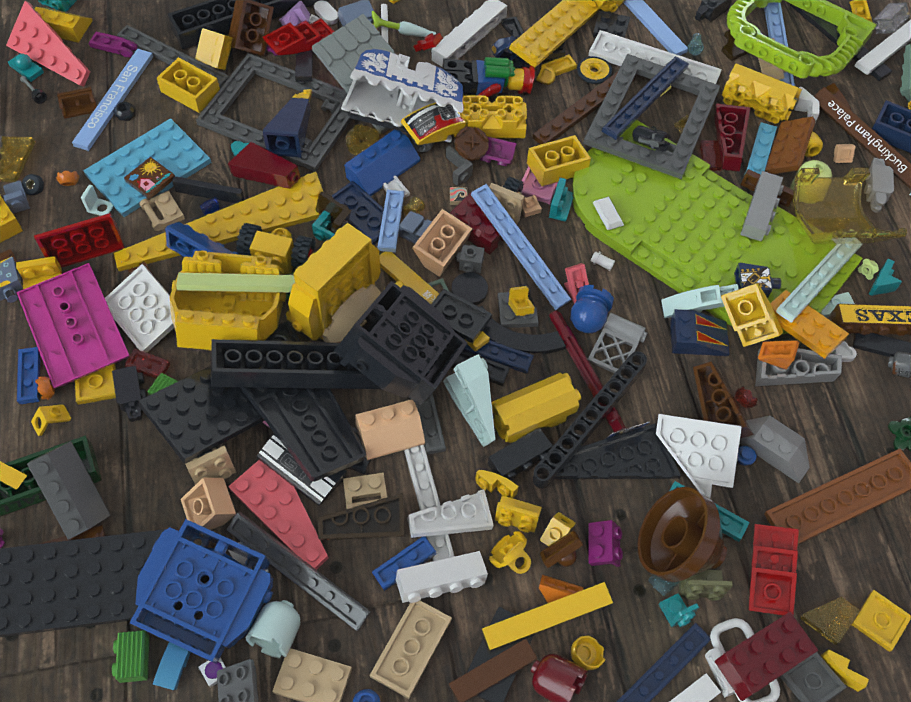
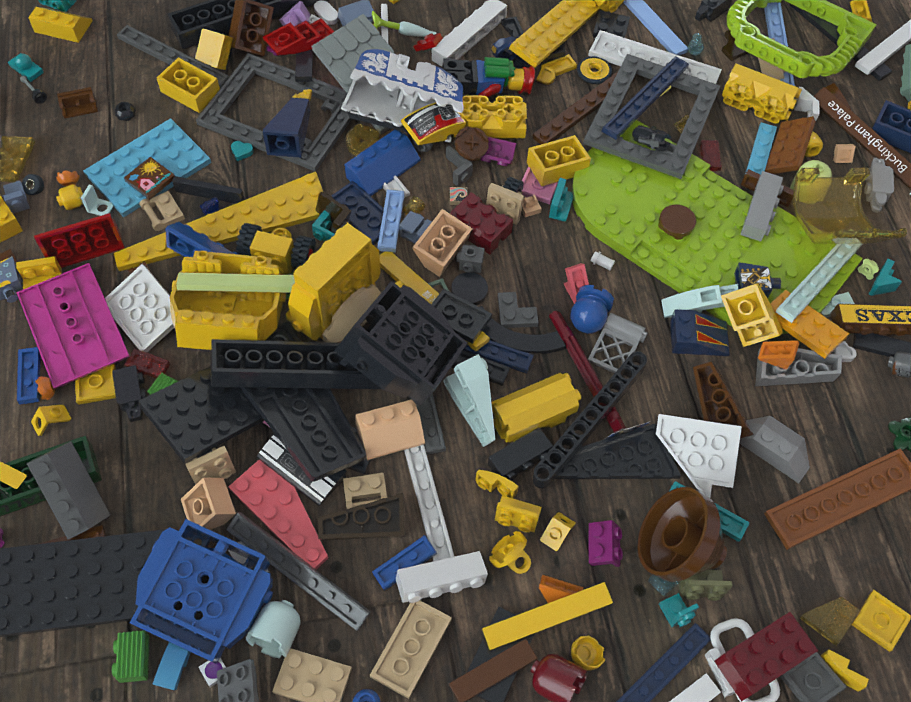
coral wing [6,1,90,87] -> none
light blue tile [72,49,153,151] -> none
magenta hinge [89,31,138,58] -> none
dark red slope [228,142,301,189] -> none
white wing [407,489,494,538] -> none
light blue tile [471,184,571,311] -> none
yellow bracket [508,286,535,316] -> none
reddish brown tile [539,530,583,568] -> none
white tile [593,197,624,230] -> none
dark red wedge [714,104,750,172] -> none
clear red plate [735,386,758,408] -> none
blue plate [737,446,757,466] -> none
red slope [748,524,799,616] -> none
clear brick [873,2,910,34] -> none
none -> yellow head [56,184,83,210]
none -> reddish brown tile [658,204,696,240]

